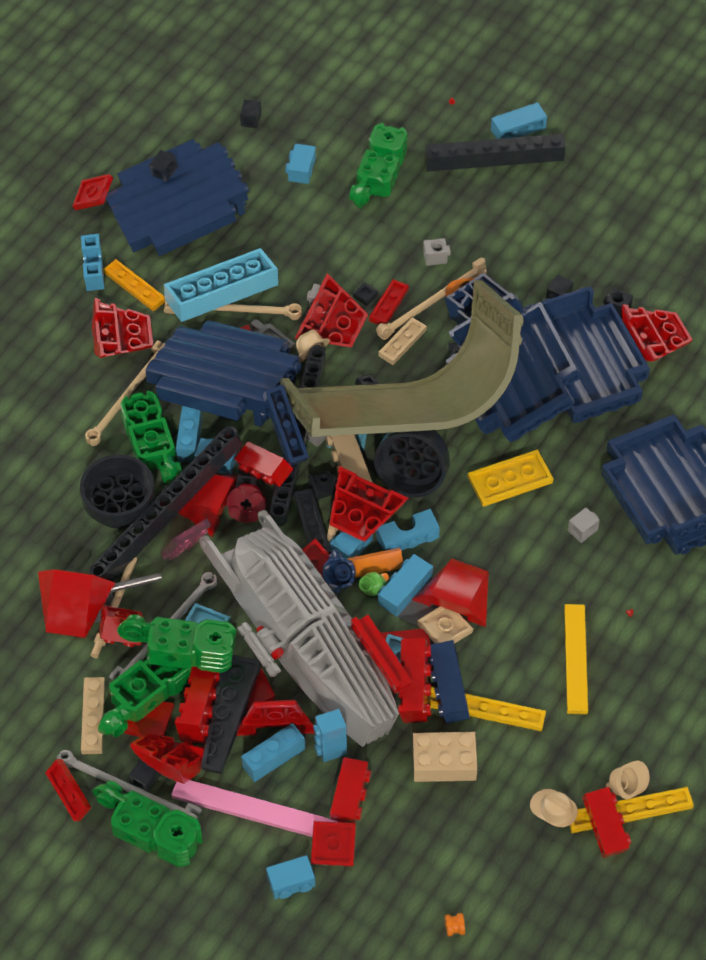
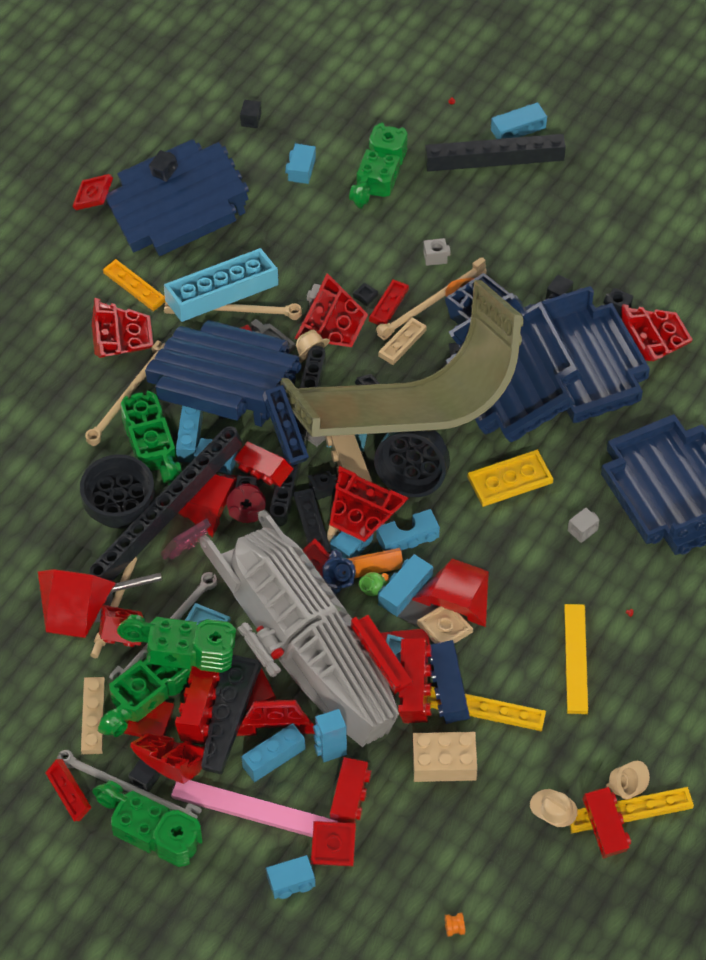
dark azure arch [81,234,105,291] -> none

